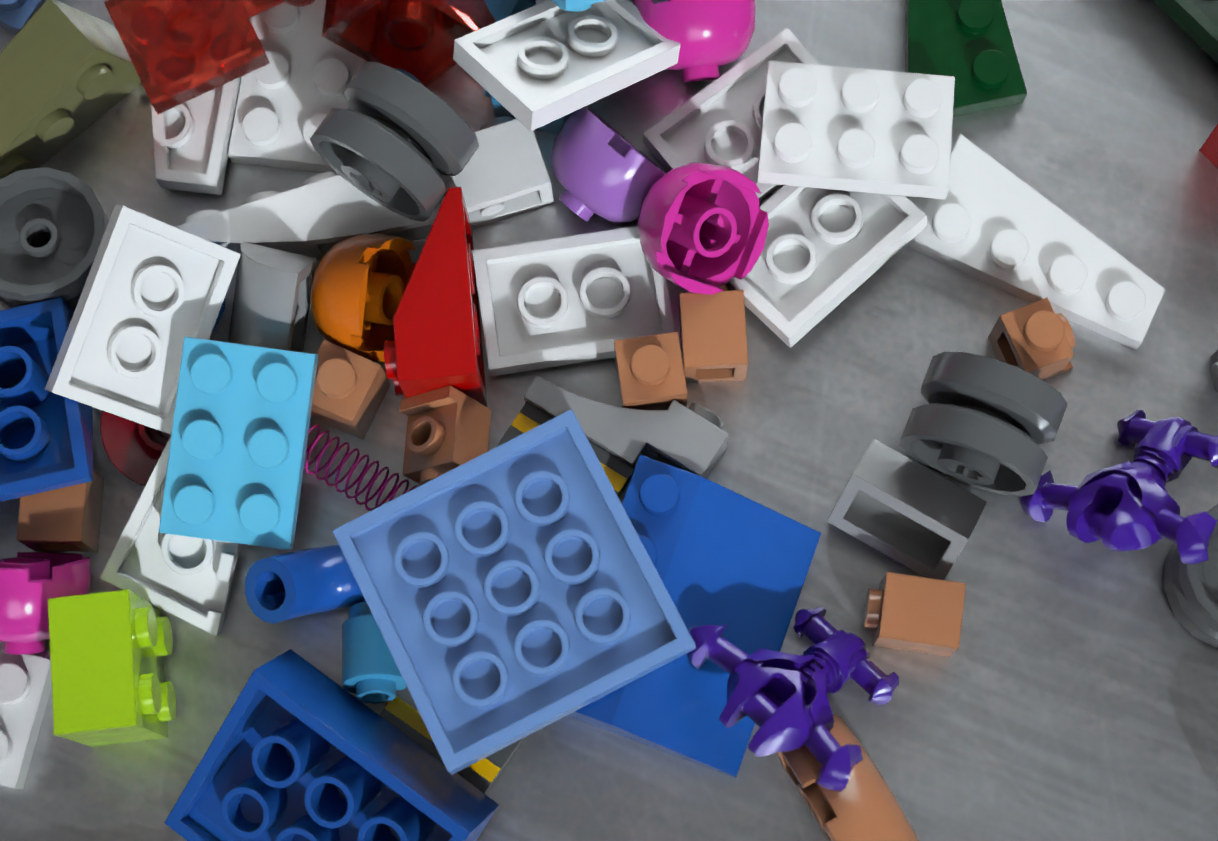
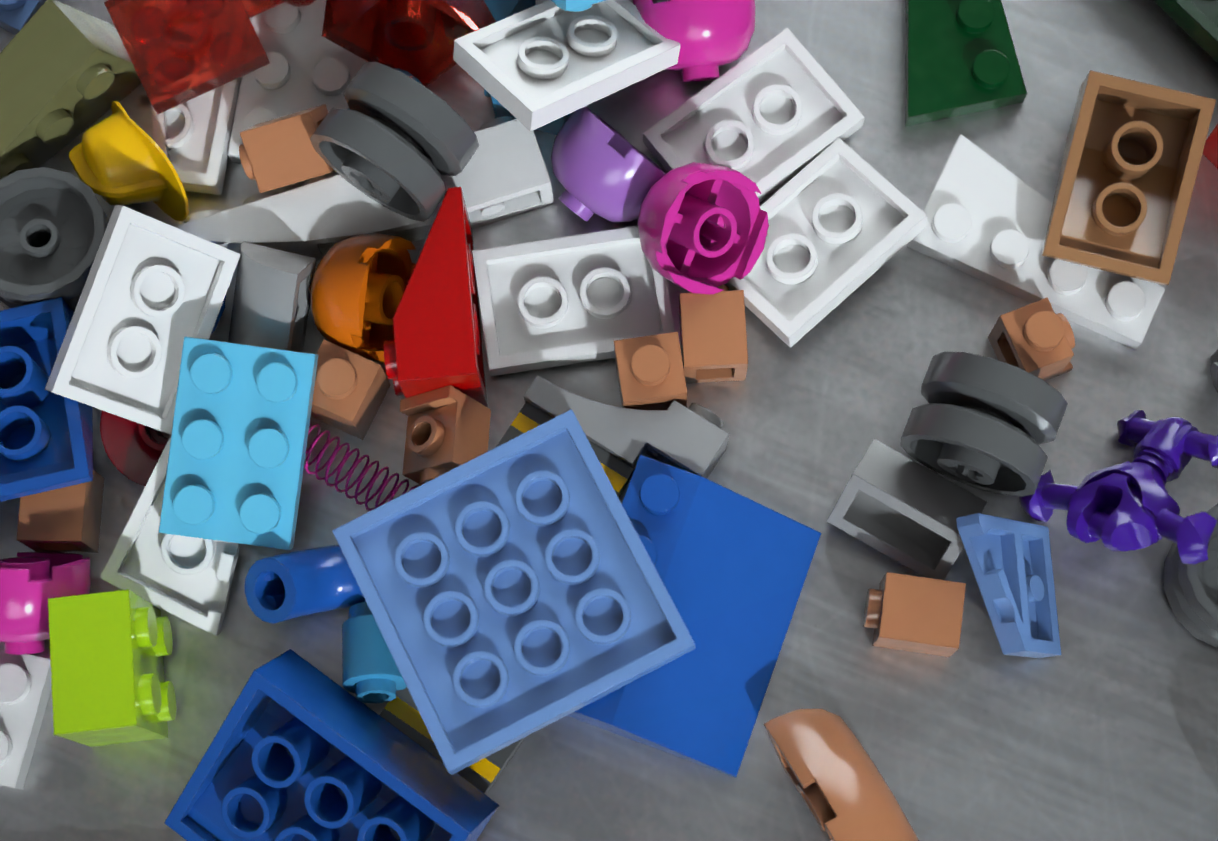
dark purple piece [687,607,899,792] -> none
white plate [757,60,955,200] -> none
none -> yellow piece [69,101,189,221]
none -> nougat brick [239,104,334,193]
none -> medium blue wing [956,513,1061,658]
none -> medium nougat slope [1042,70,1216,286]

